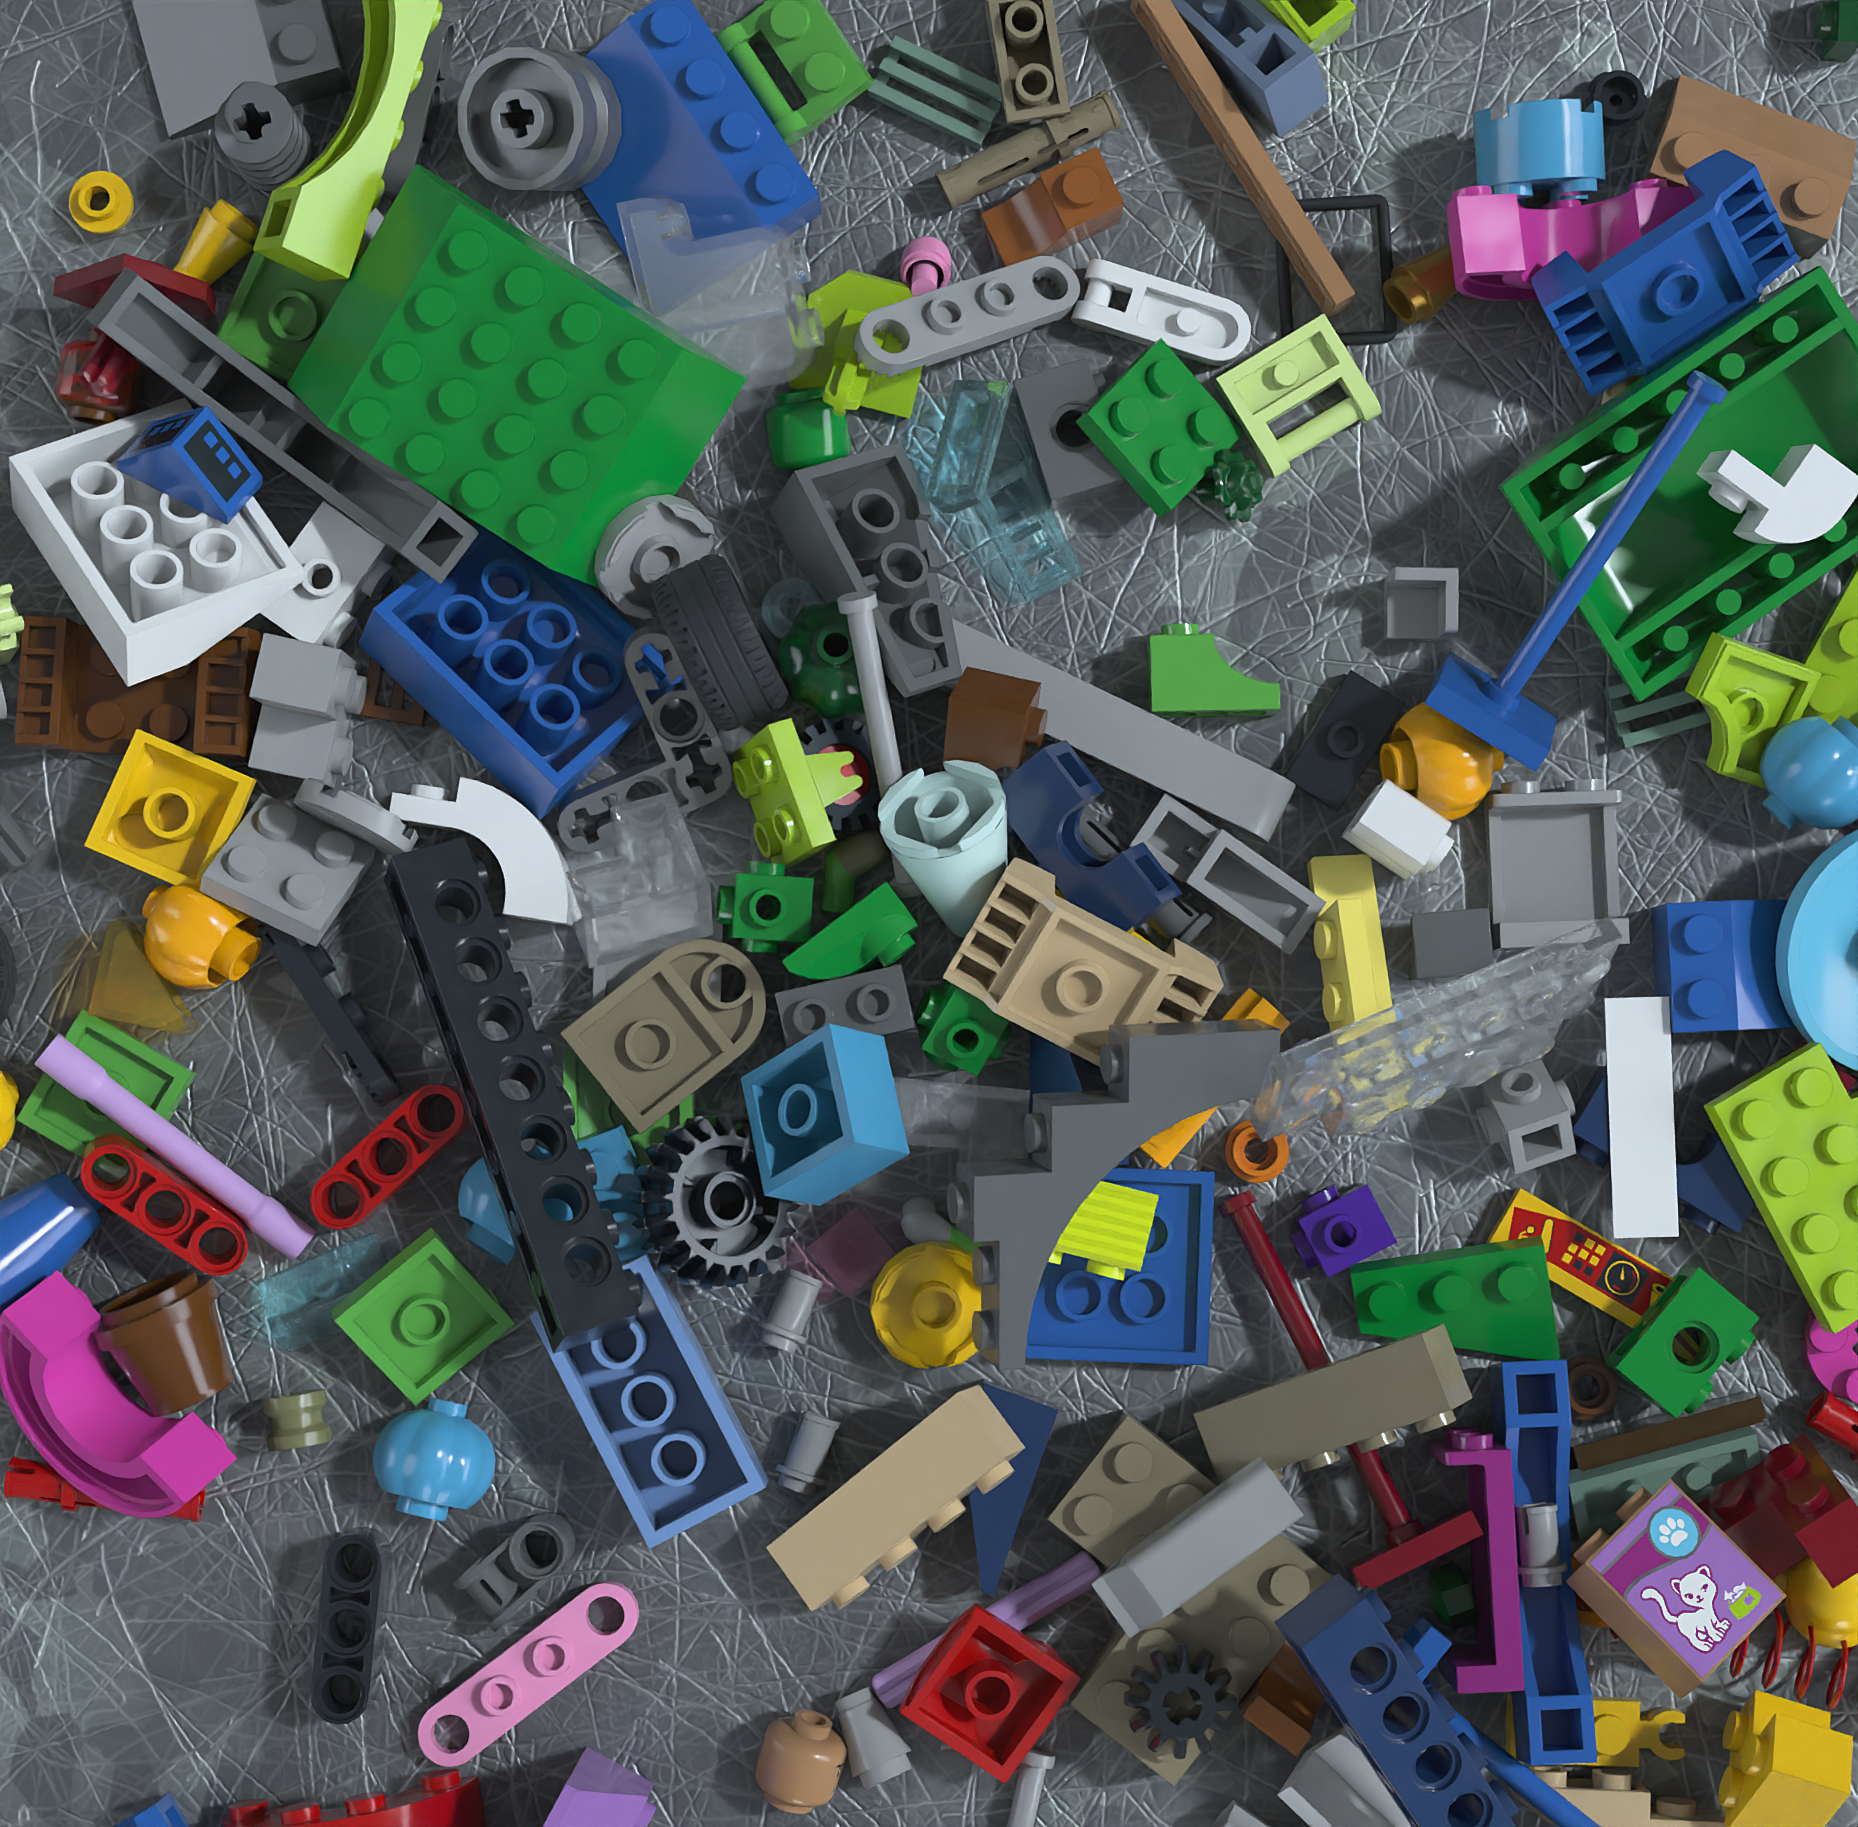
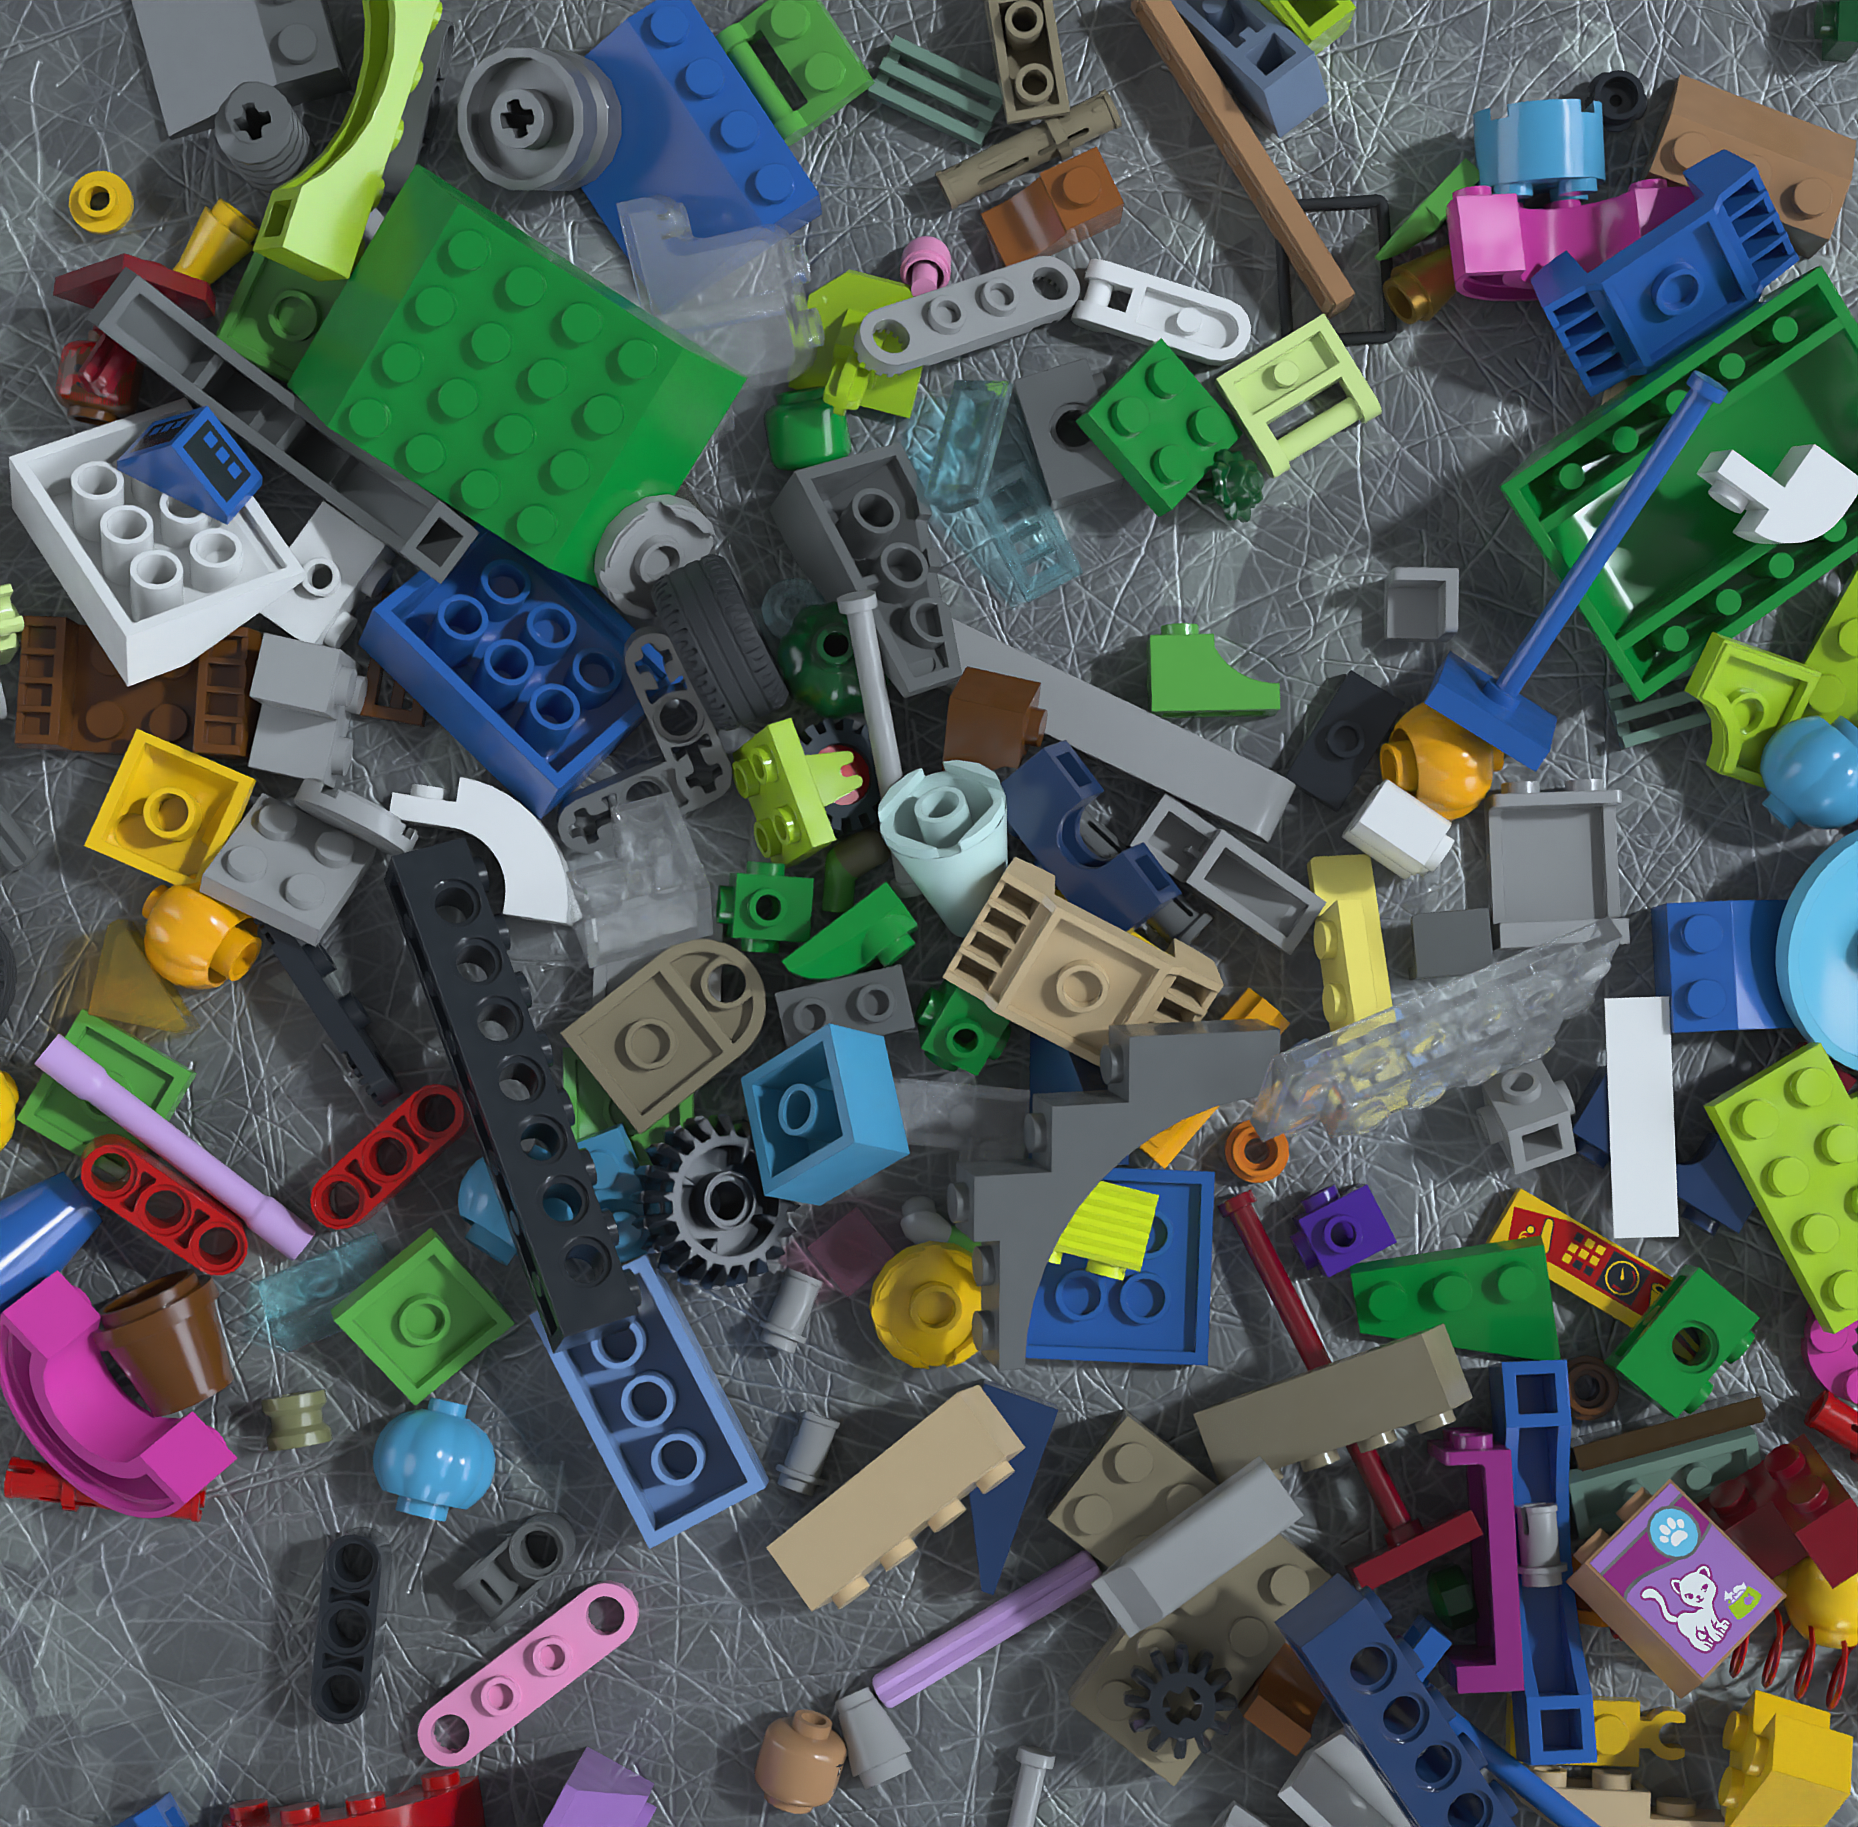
red slope [899,1603,1082,1784] -> none
none -> bright green plate [1374,158,1480,261]

